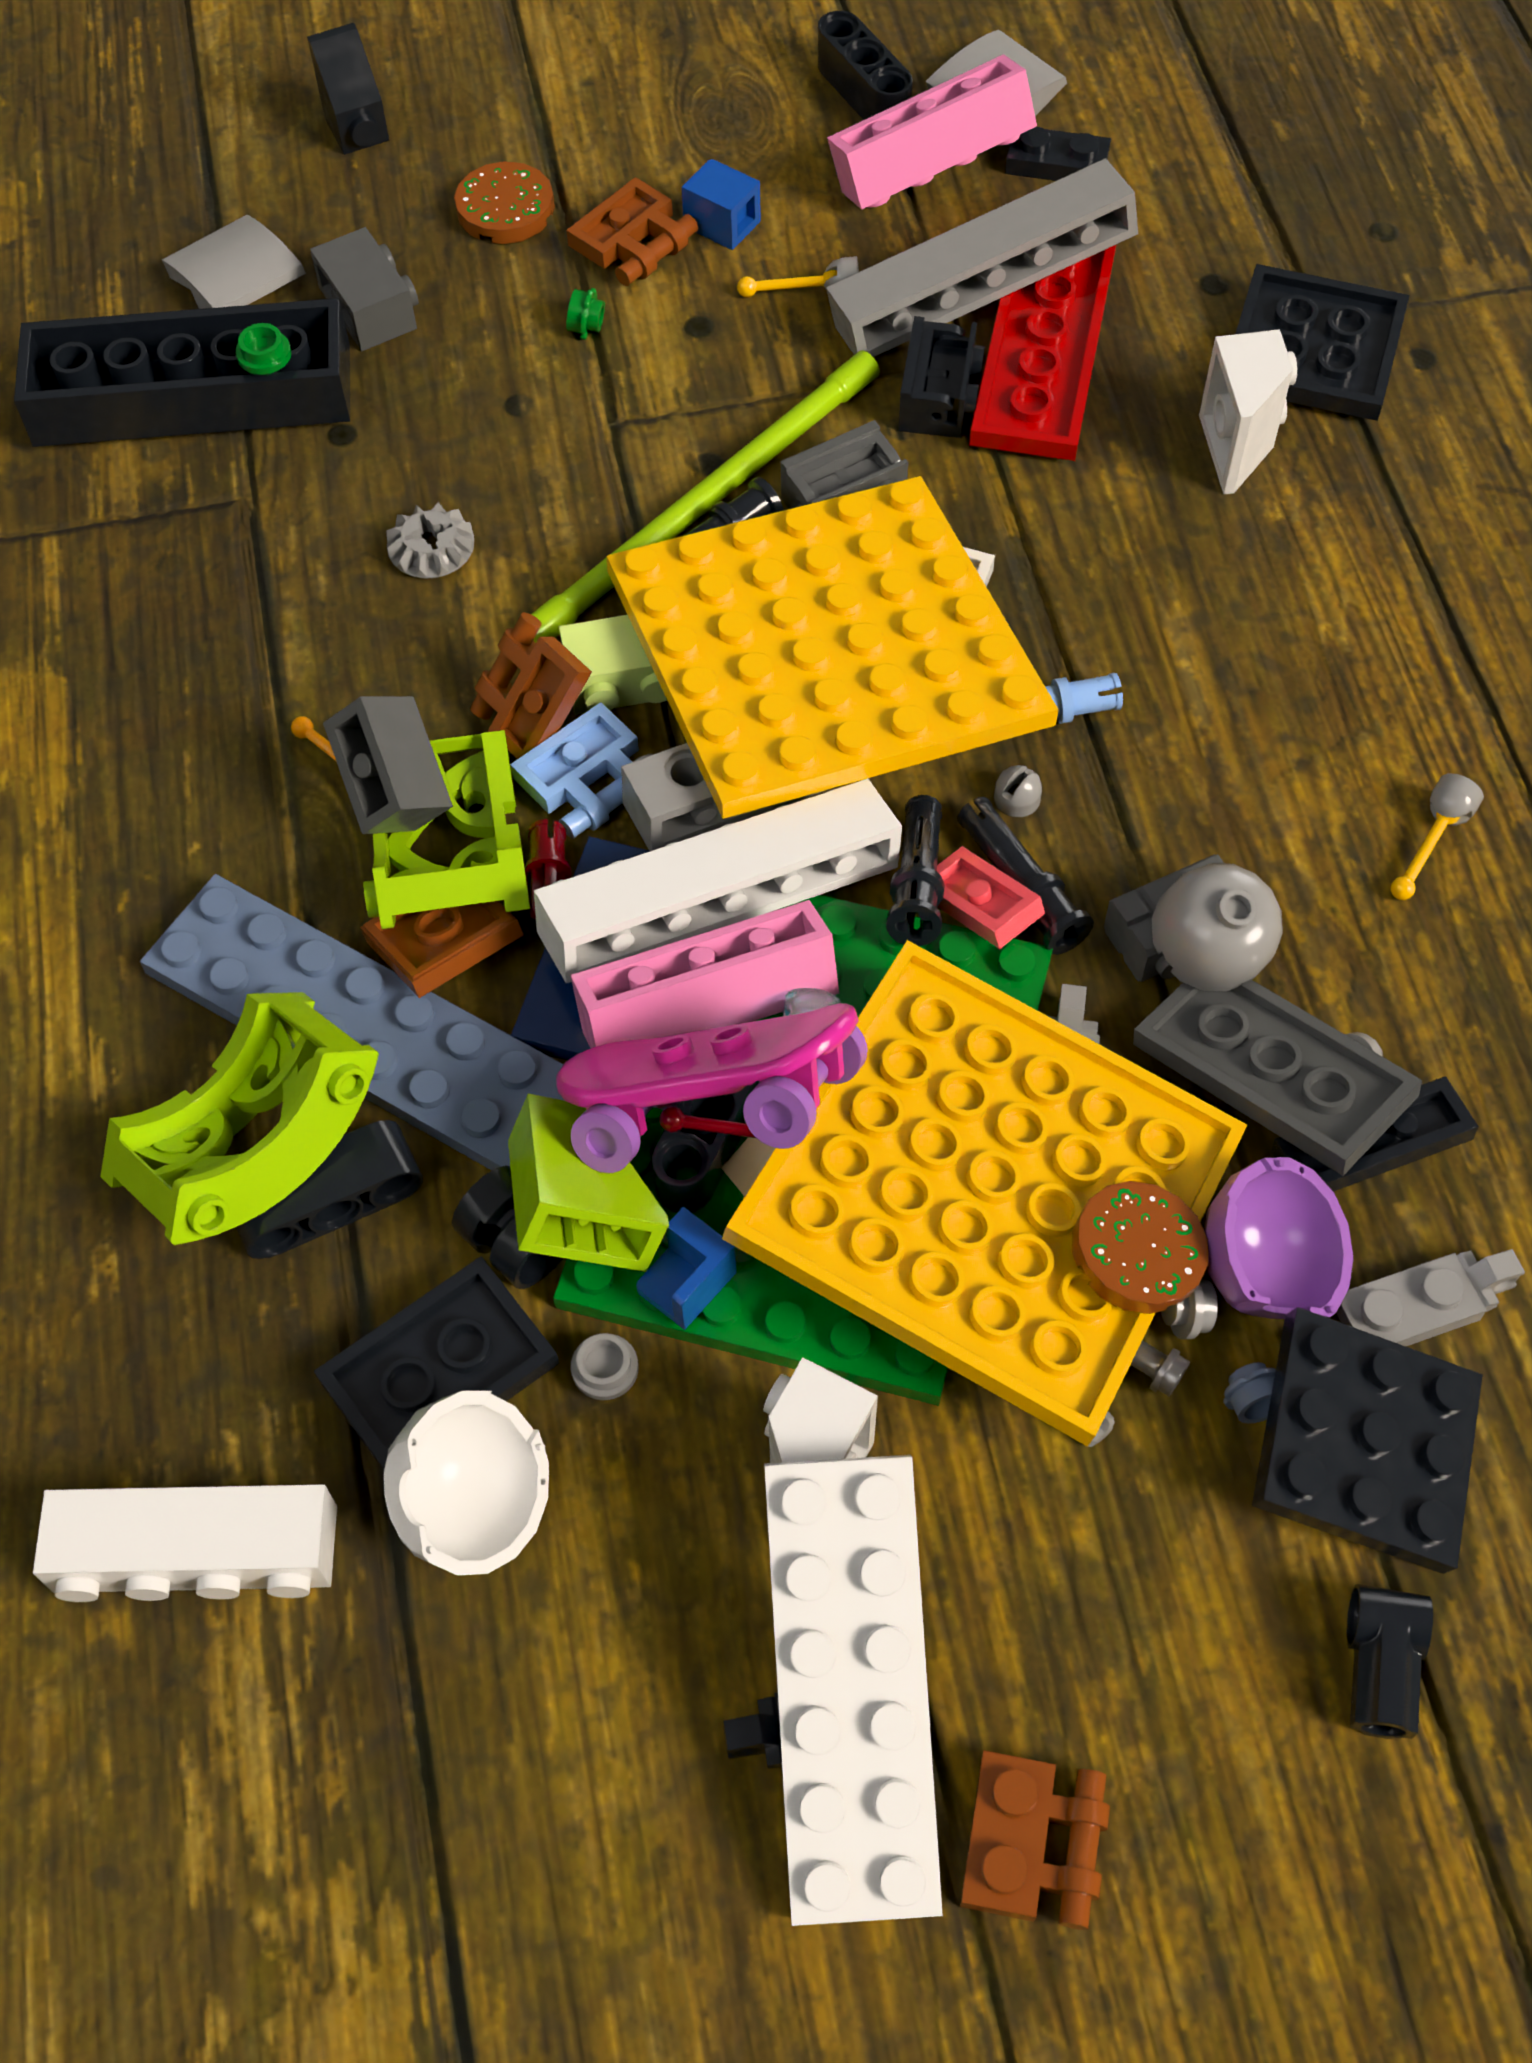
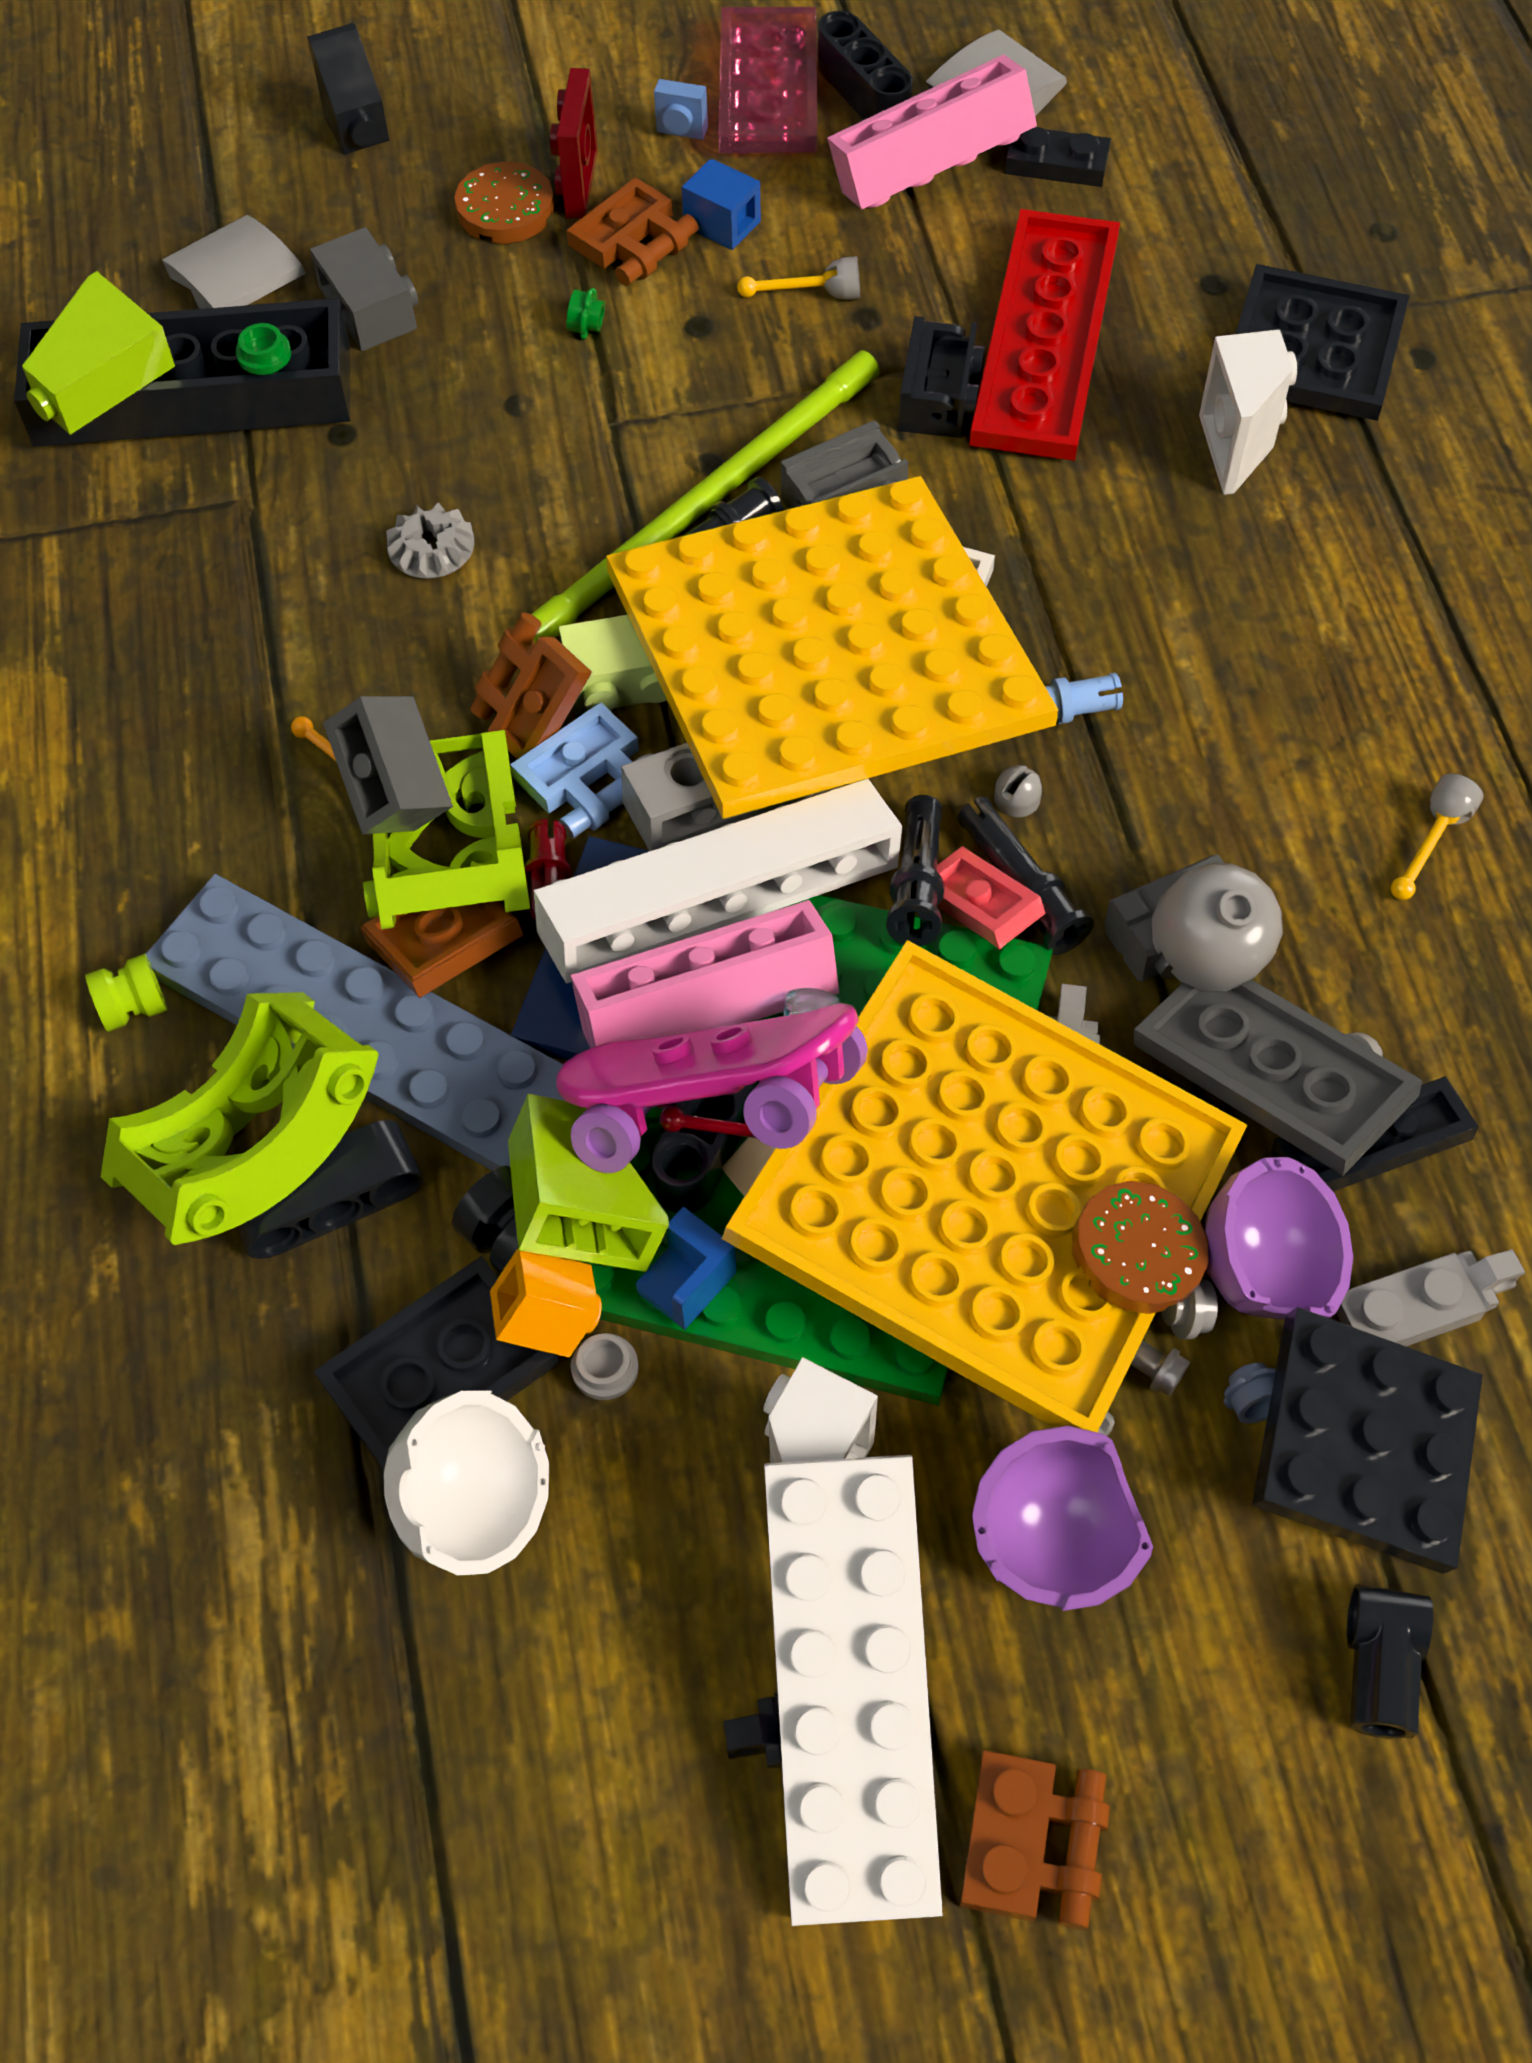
white brick [33,1485,337,1602] -> none
light grey brick [826,158,1138,357] -> none
none -> lime slope [22,271,175,435]
none -> lime wheel [85,953,167,1032]
none -> light orange brick [490,1248,602,1357]
none -> dark red plate [550,68,598,219]
none -> medium blue plate [654,79,708,140]
none -> clear pink plate [719,7,817,154]
none -> medium lavender cylinder [972,1425,1153,1611]

